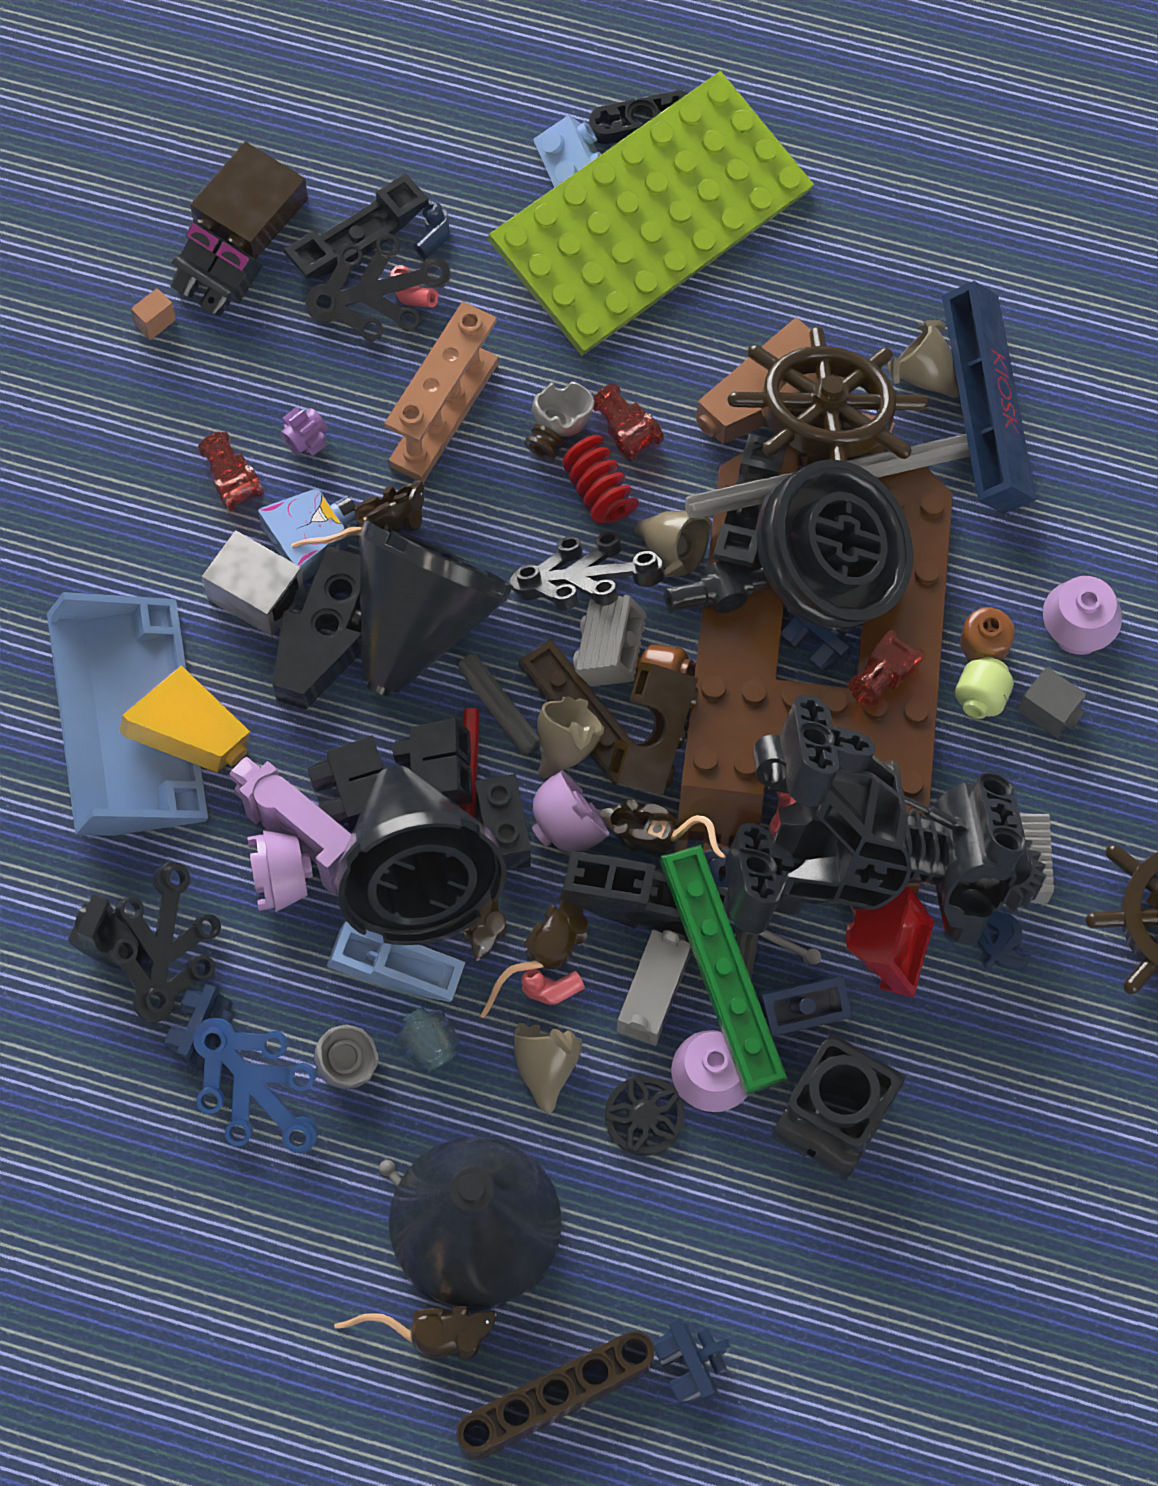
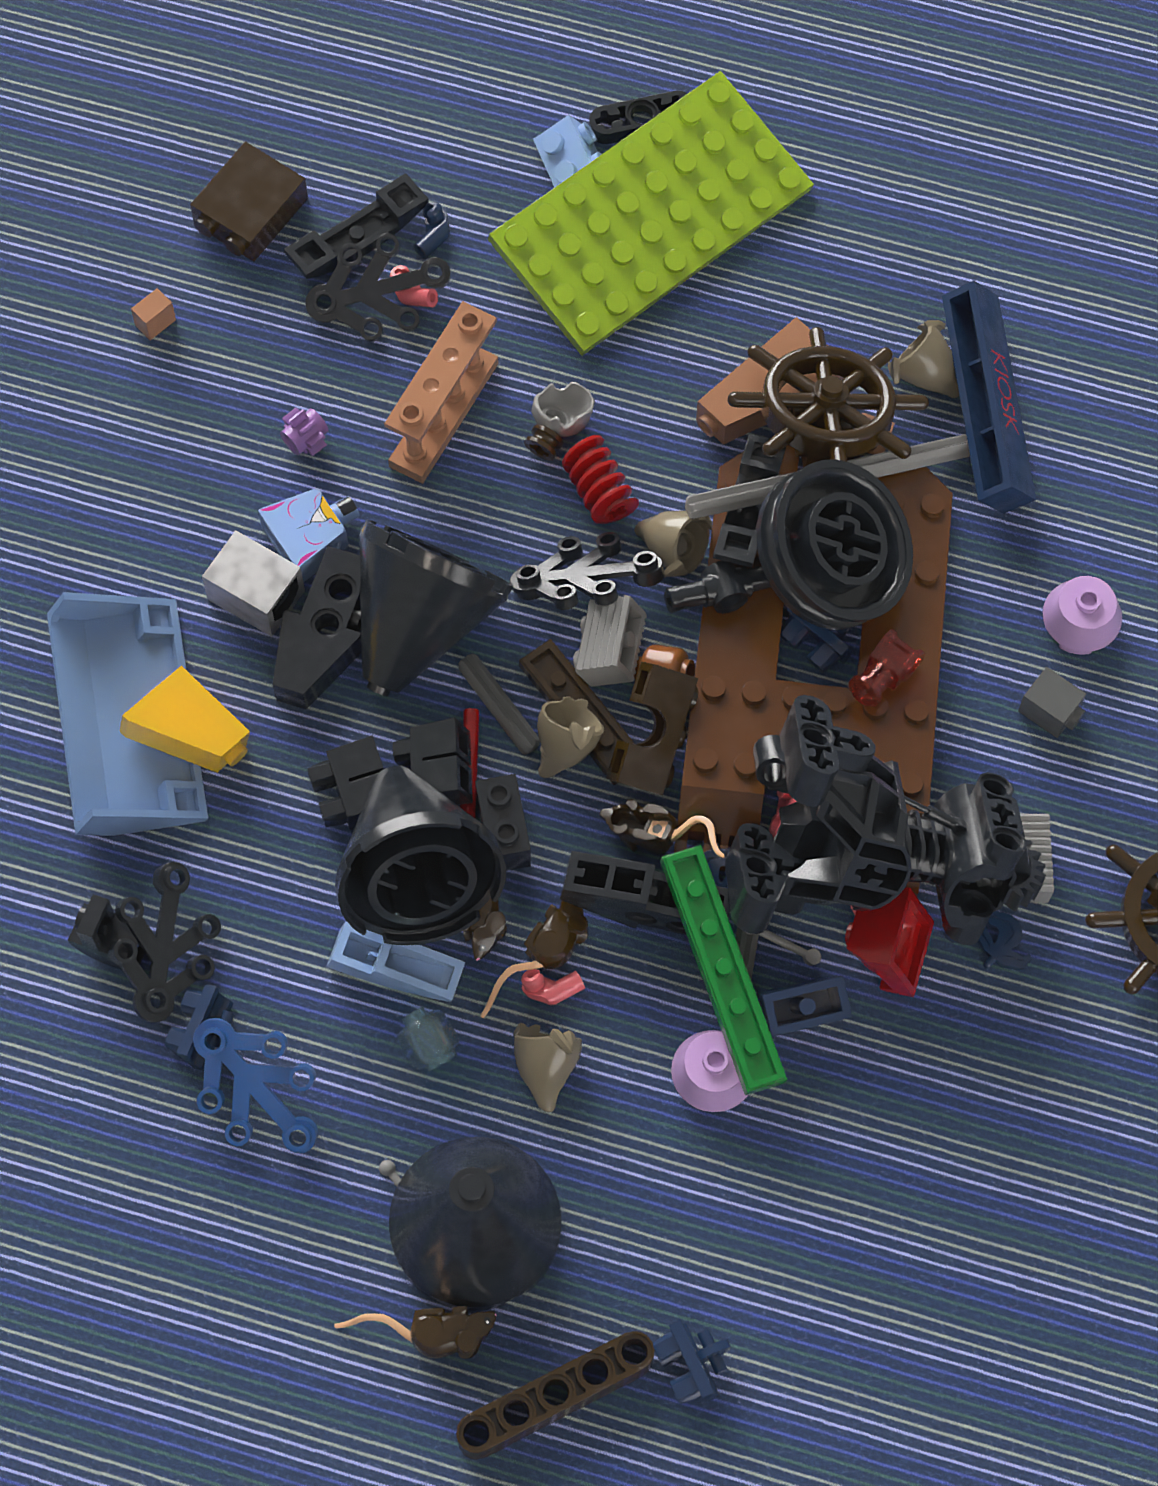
black hips [170,222,264,316] -> none
clear red connector [198,432,264,512] -> none
lavender hips [229,757,352,896] -> none
lavender cone [247,830,313,912] -> none
dark brown animal [291,480,424,548] -> none
light grey hair [314,1024,379,1090] -> none
lavender cylinder [532,770,609,853] -> none
clear red connector [593,384,664,462] -> none
black wheel [605,1076,684,1156] -> none
light grey brick [617,930,691,1046] -> none
black piece [771,1033,907,1181] -> none
yellowish green head [955,657,1014,719] -> none
dark orange head [960,607,1015,661] -> none

